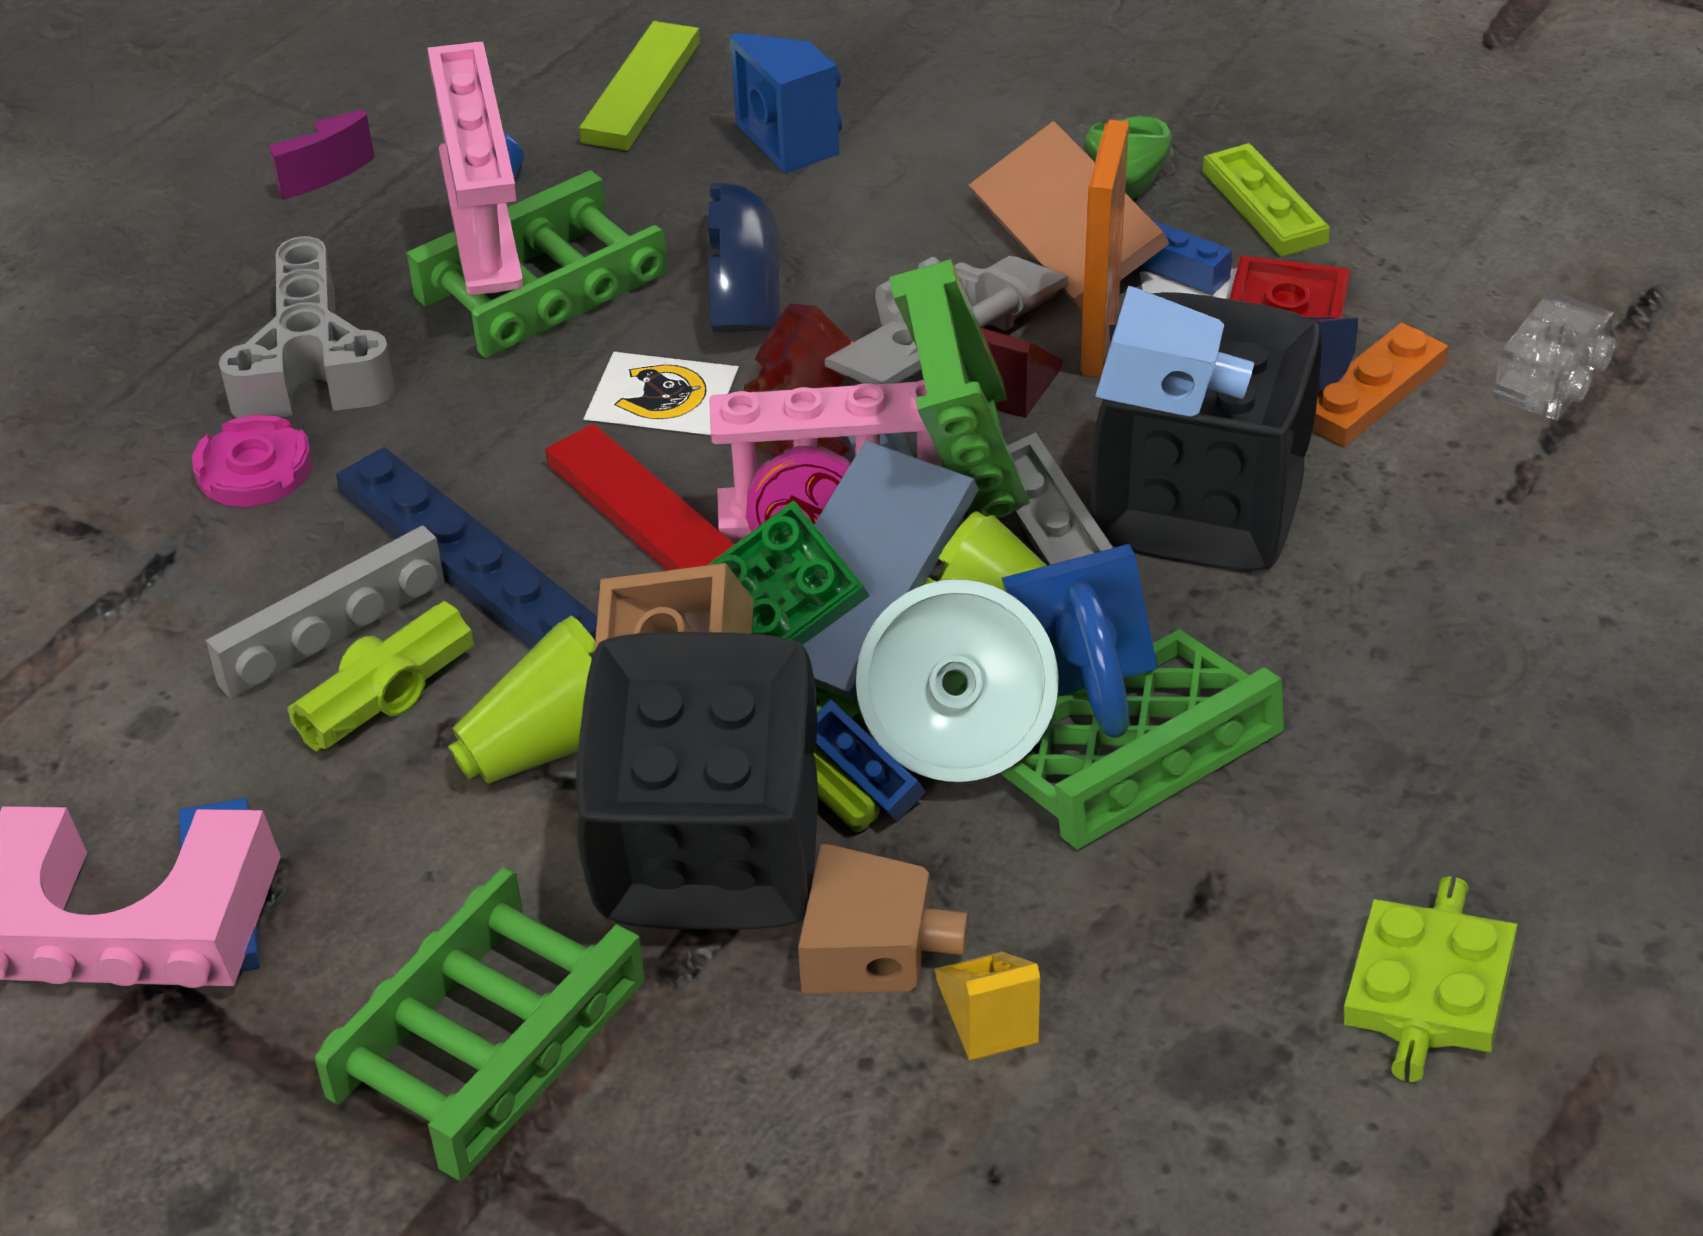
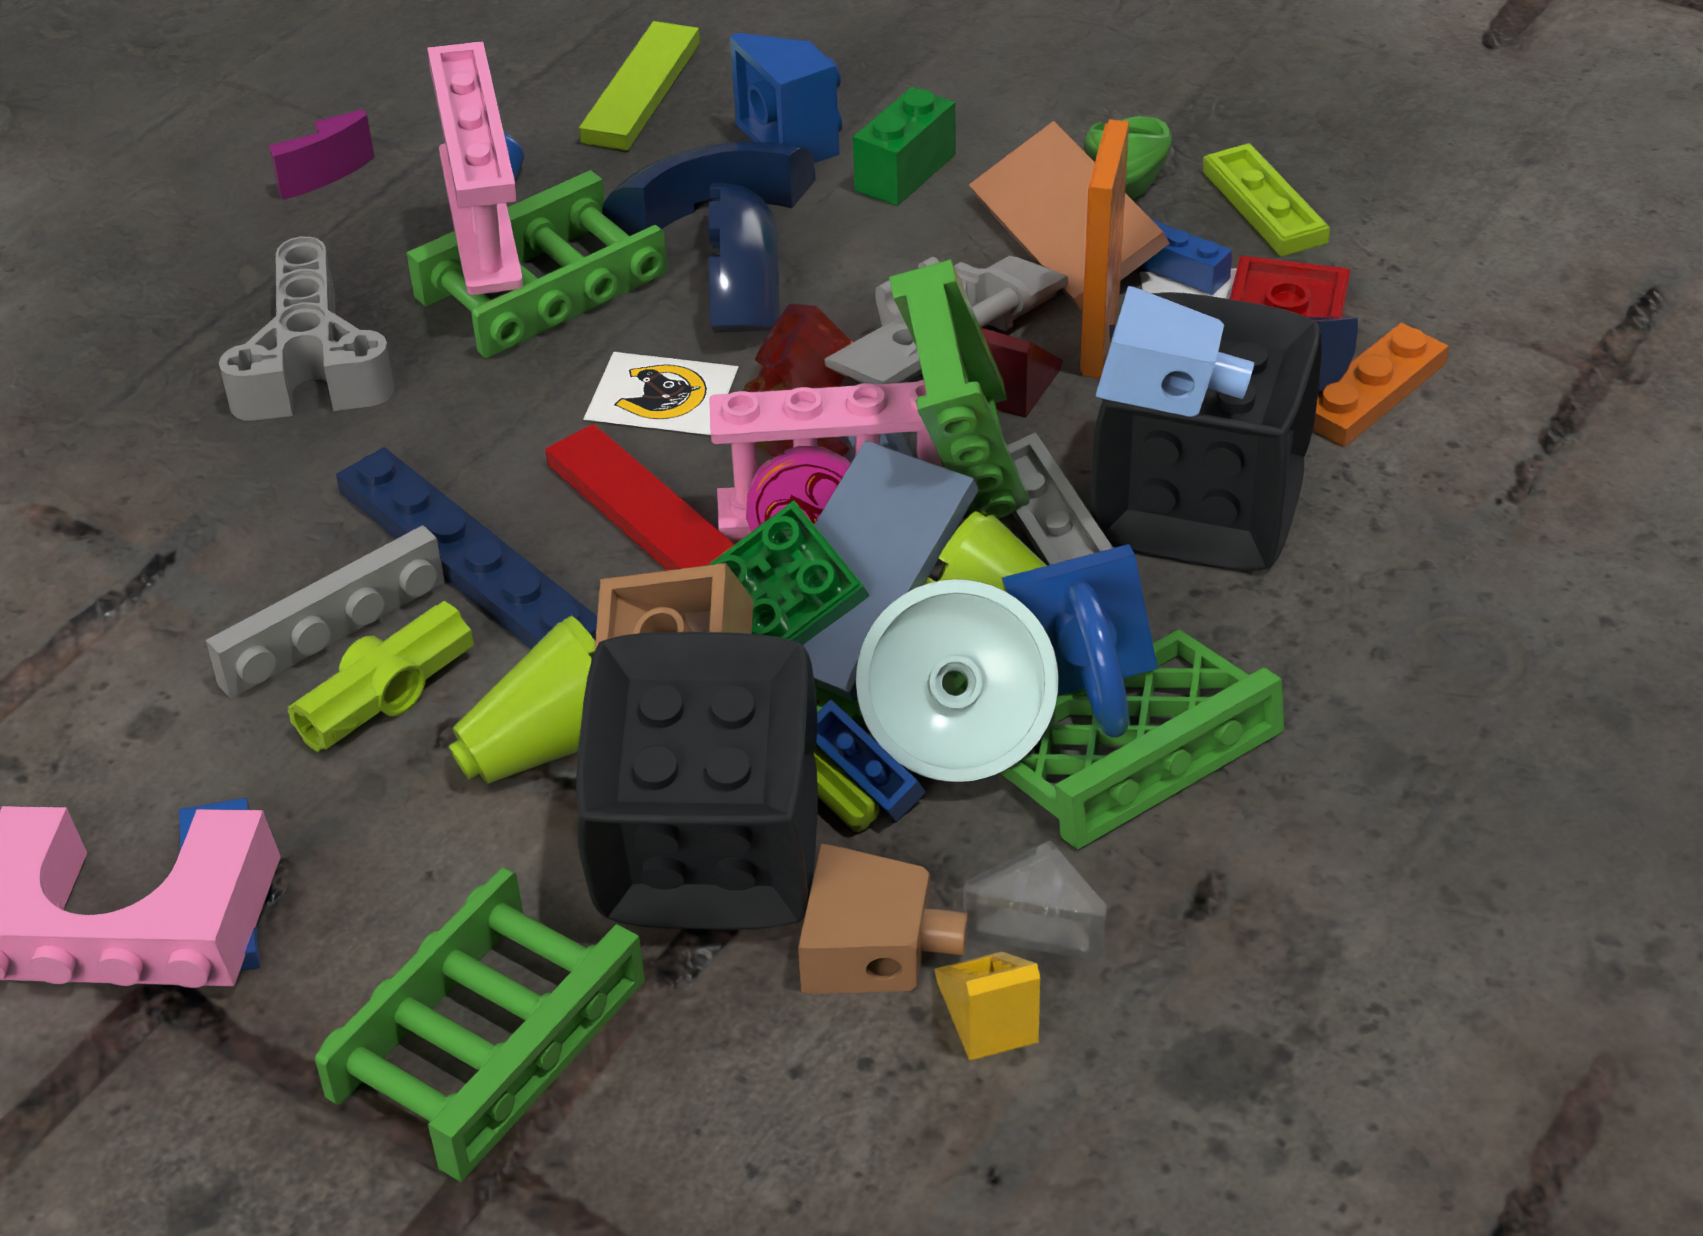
dark pink tile [192,415,313,507] -> none
lime plate [1344,876,1517,1082] -> none
clear brick [1493,290,1616,421] -> none
none -> dark blue brick [602,142,816,236]
none -> green brick [852,87,956,206]
none -> clear slope [963,841,1107,962]

